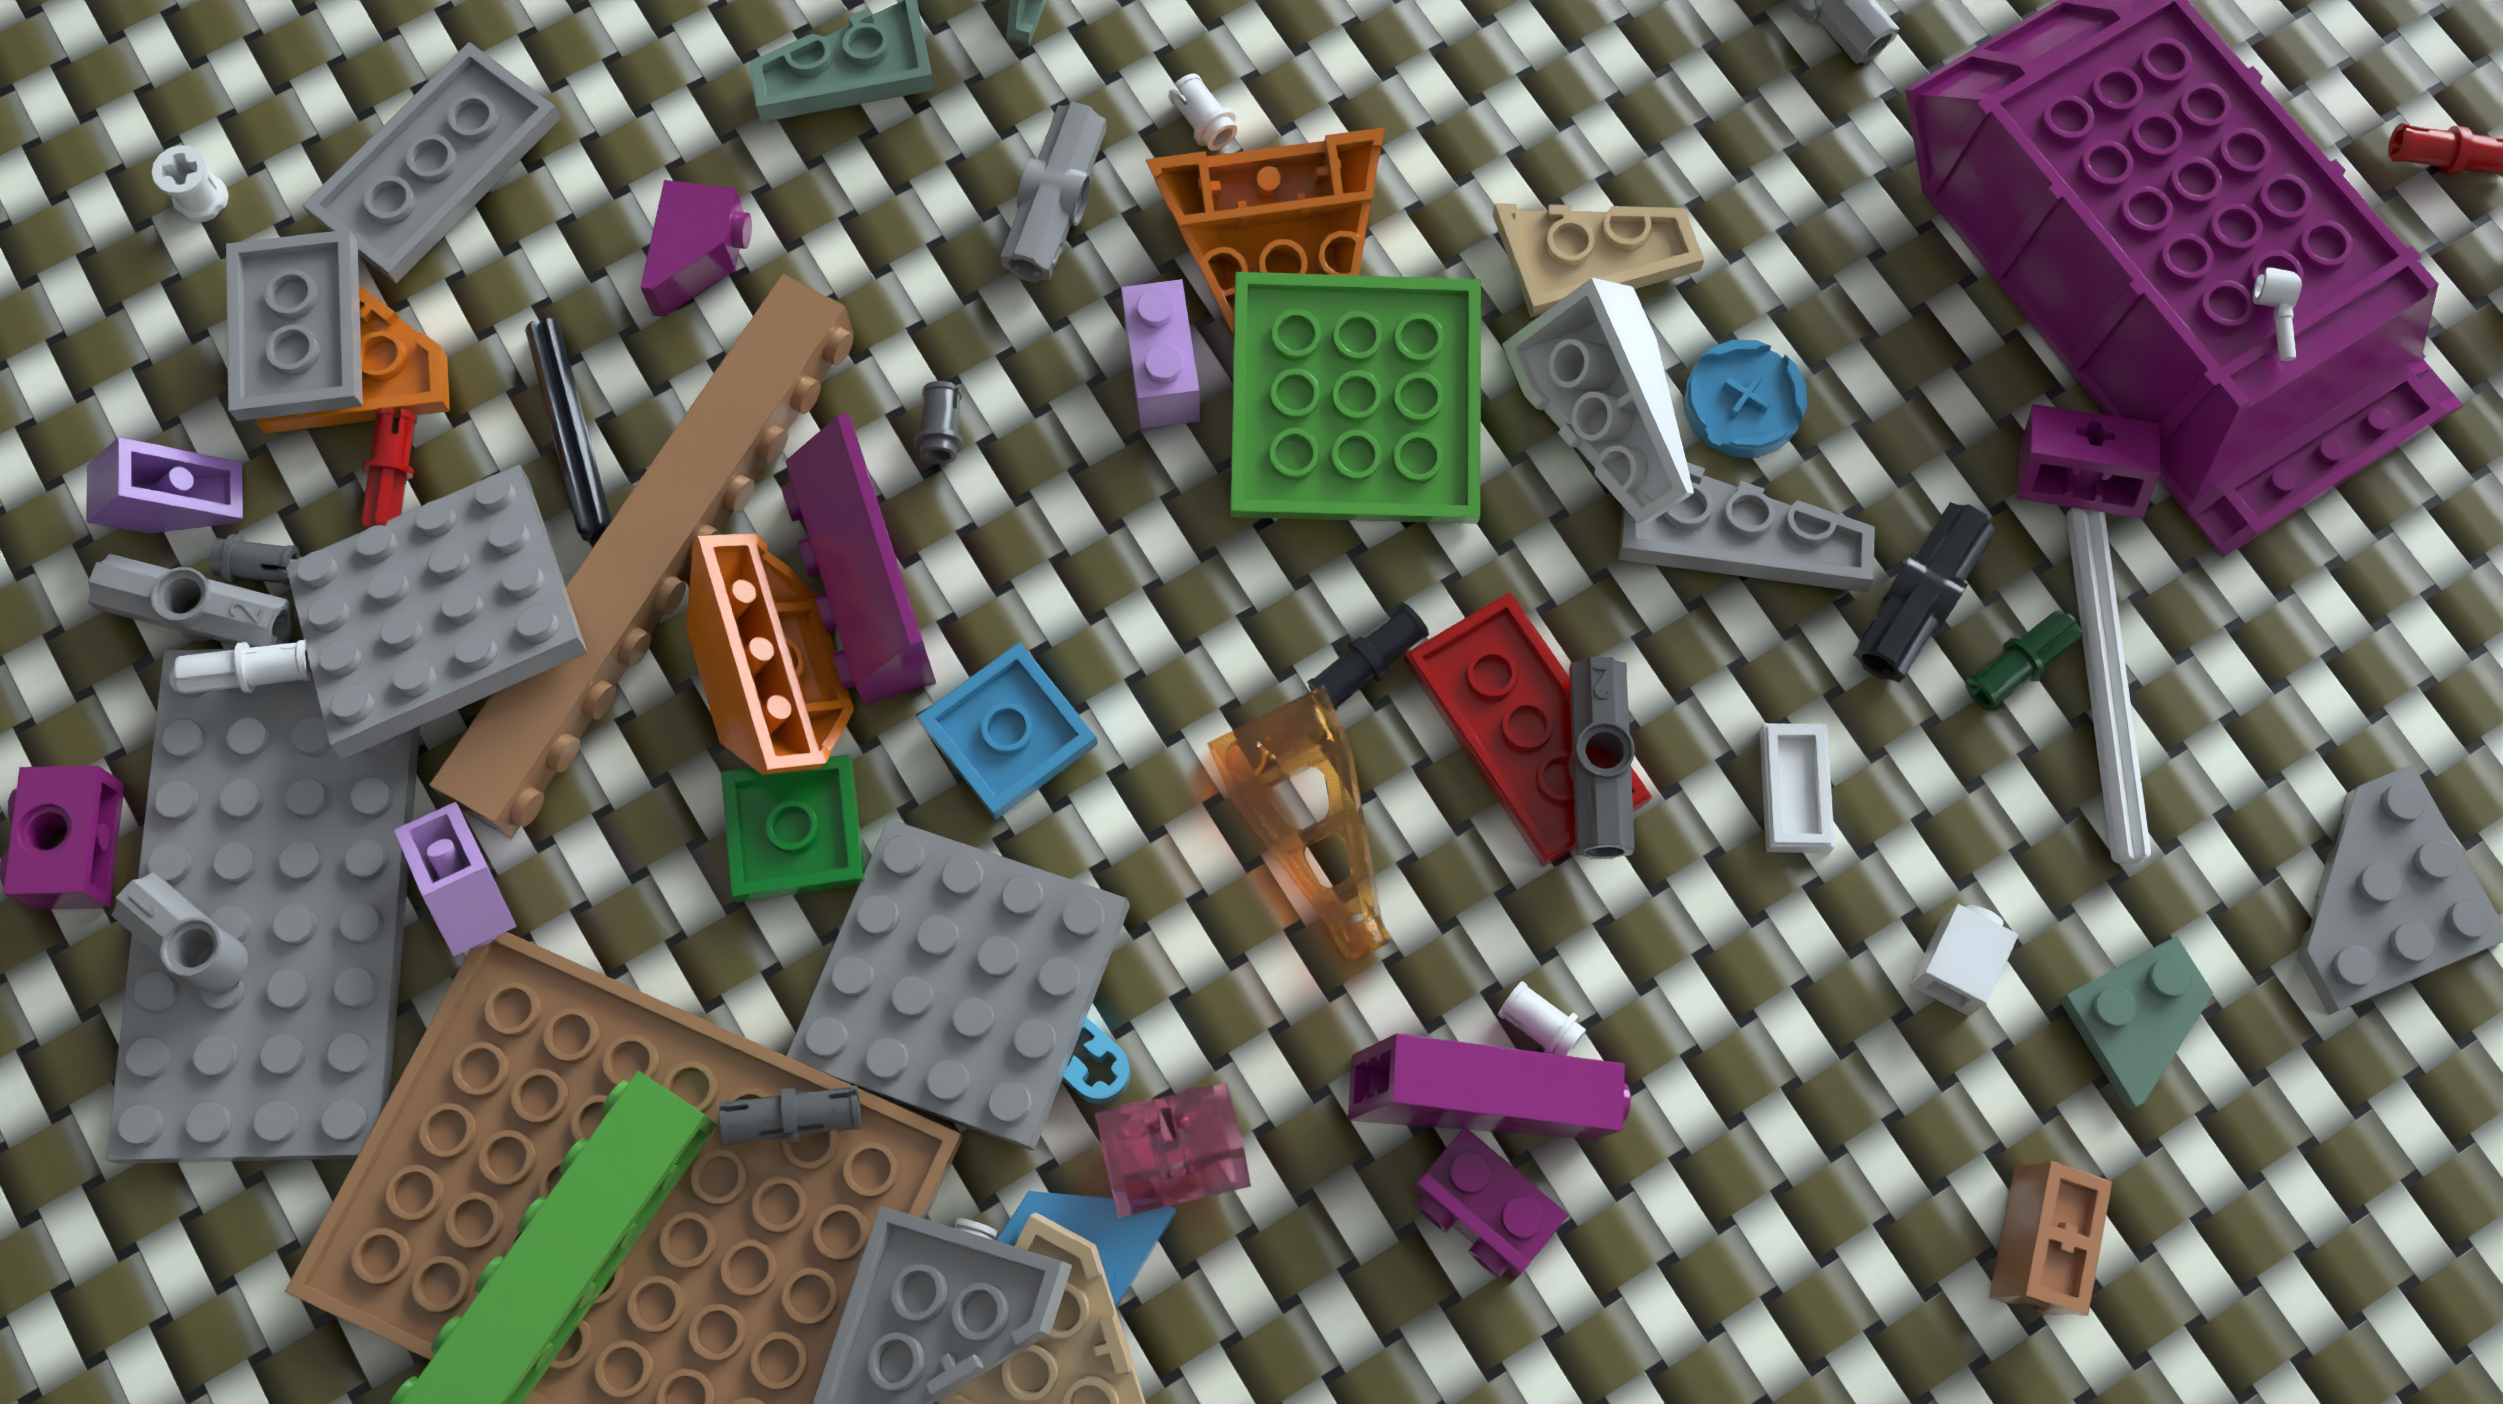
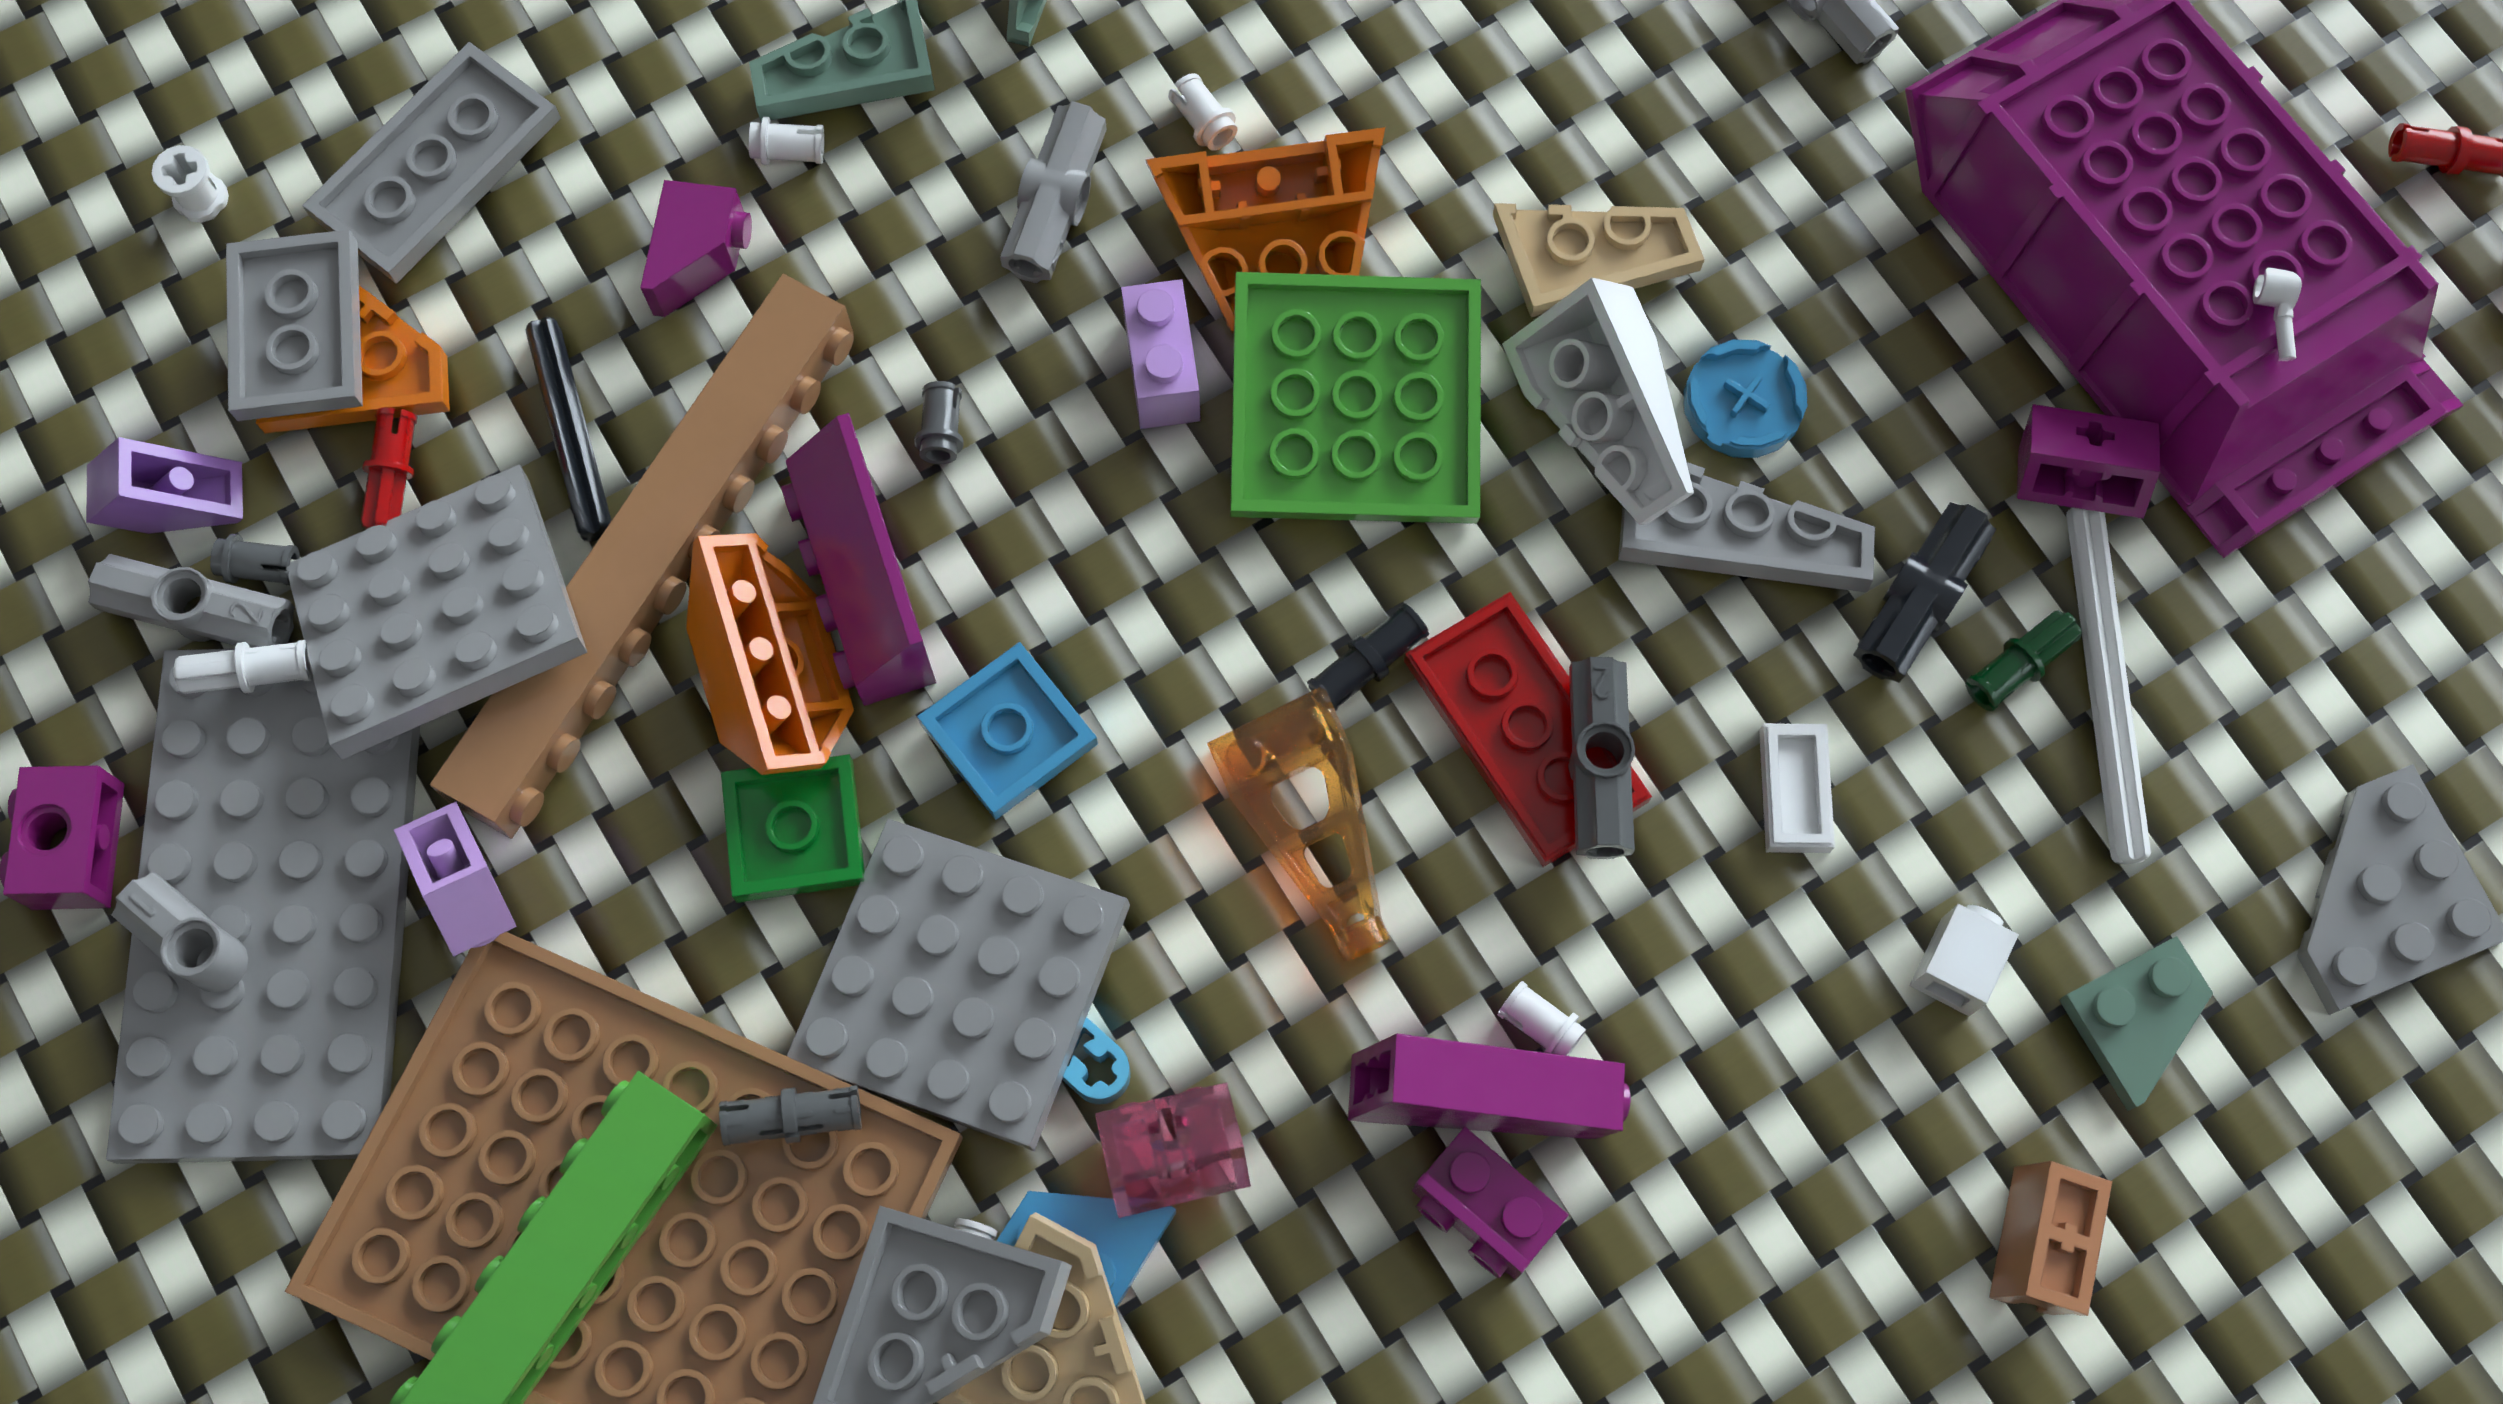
none -> white pin [749,117,824,165]

